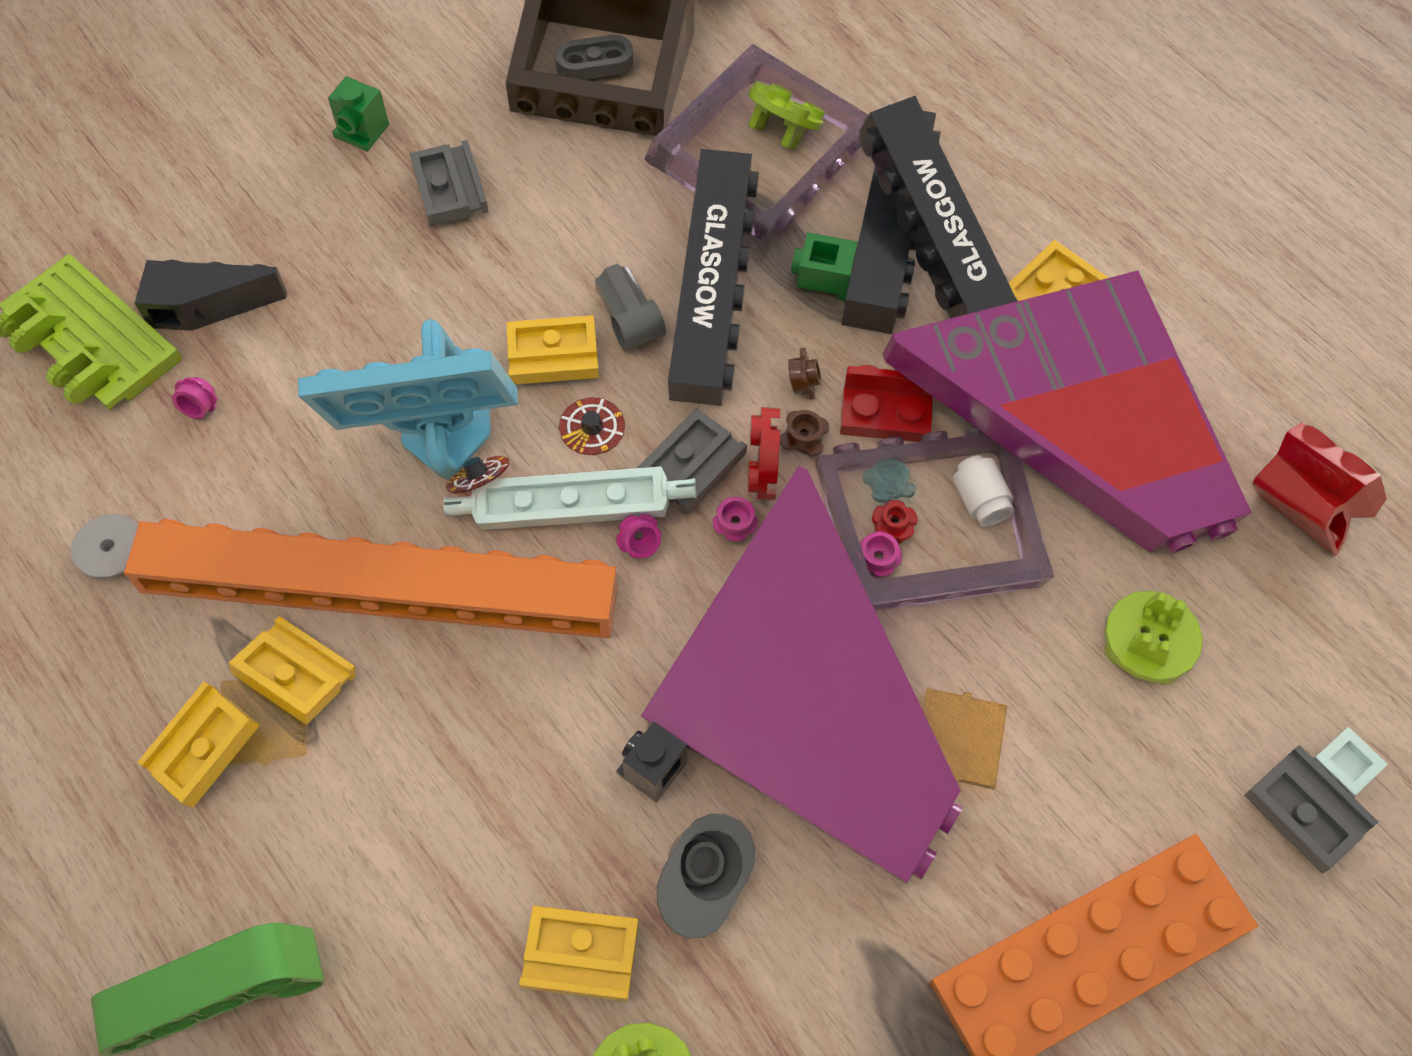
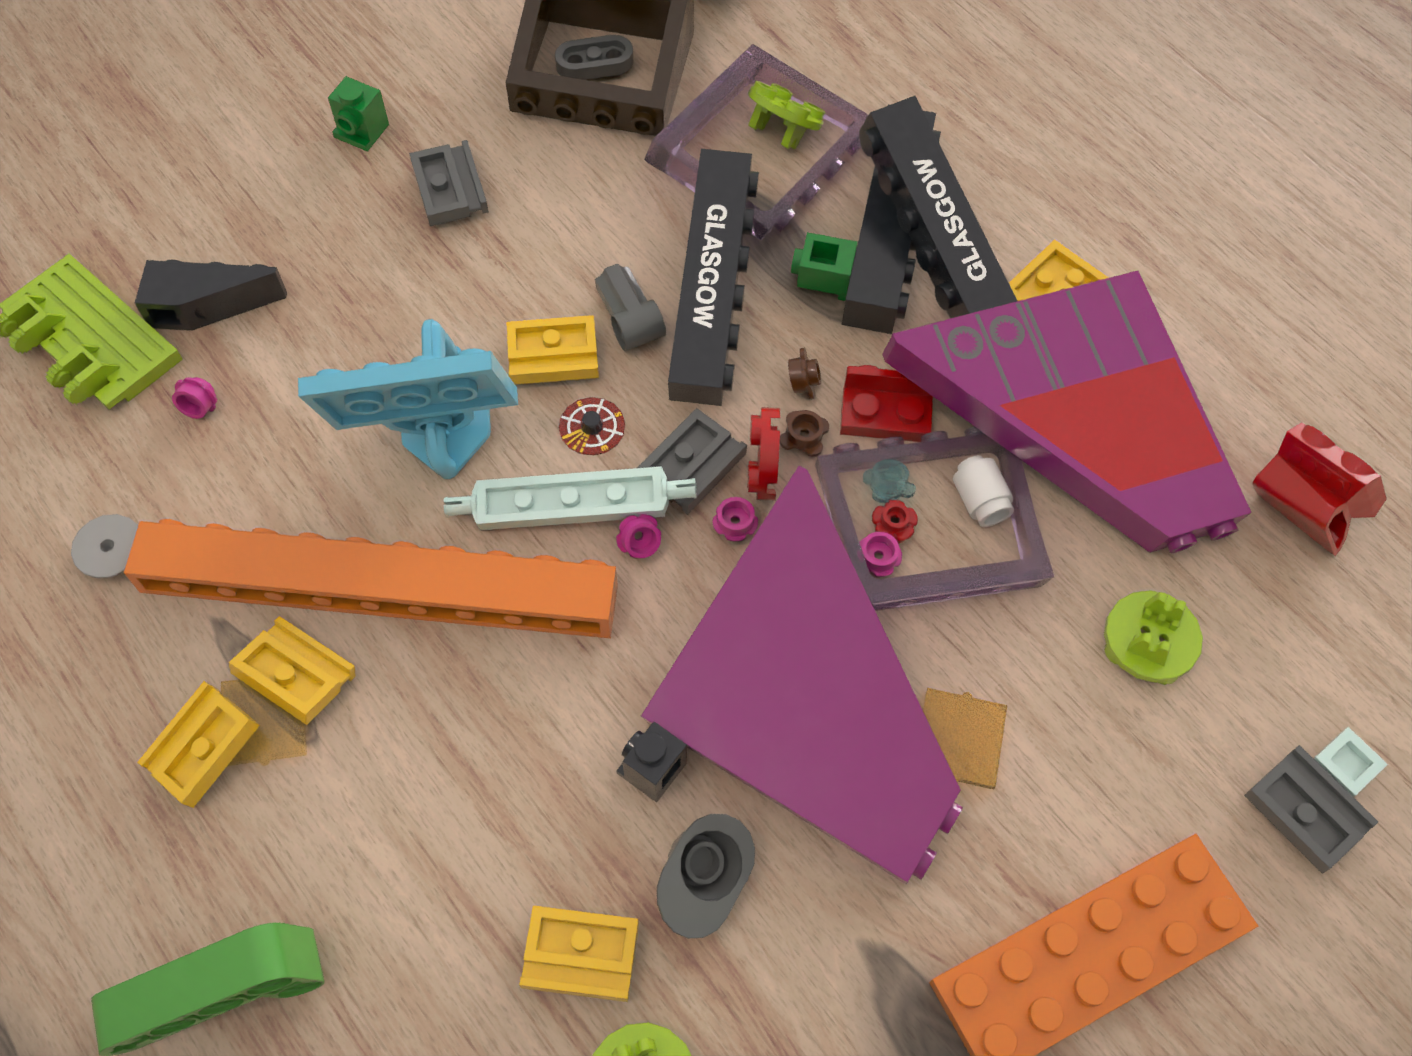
piece [446,456,510,494] -> none

